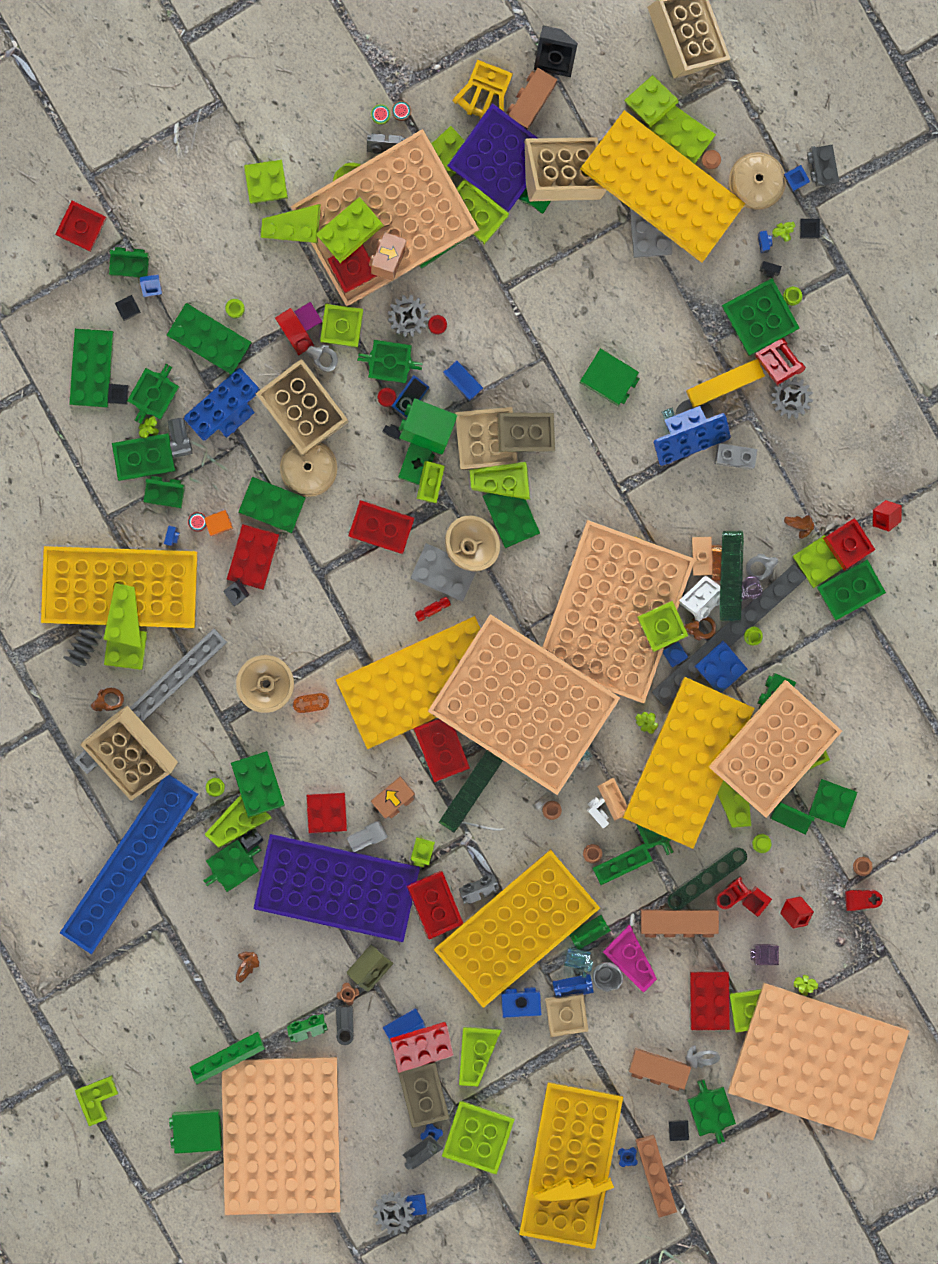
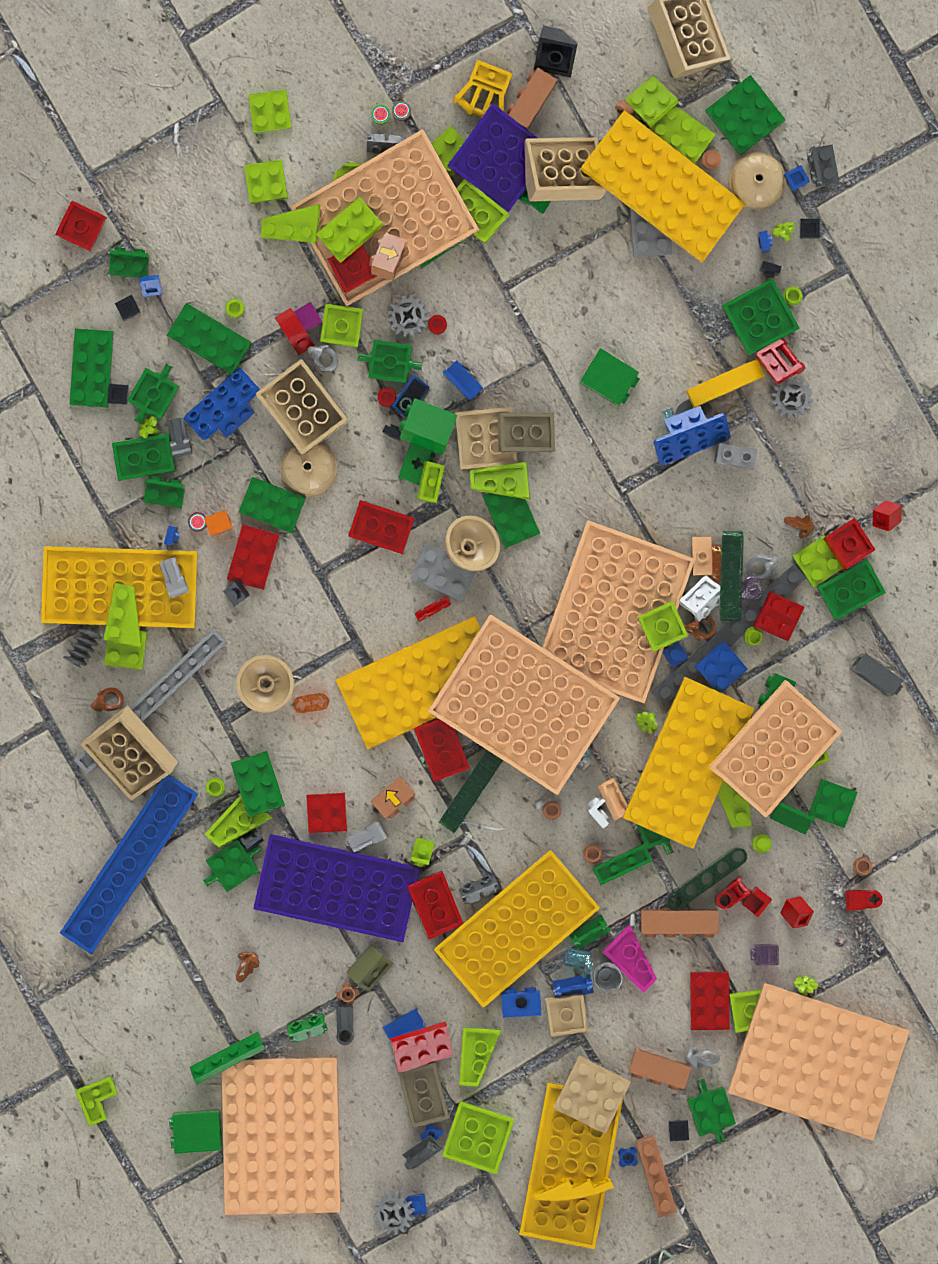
none -> light grey piece [160,557,189,598]
none -> lime plate [248,89,292,134]
none -> tan plate [553,1055,631,1134]
none -> nougat tile [615,101,634,115]
none -> green plate [705,75,786,156]
none -> red plate [753,591,805,641]
none -> dark grey window [850,653,904,696]

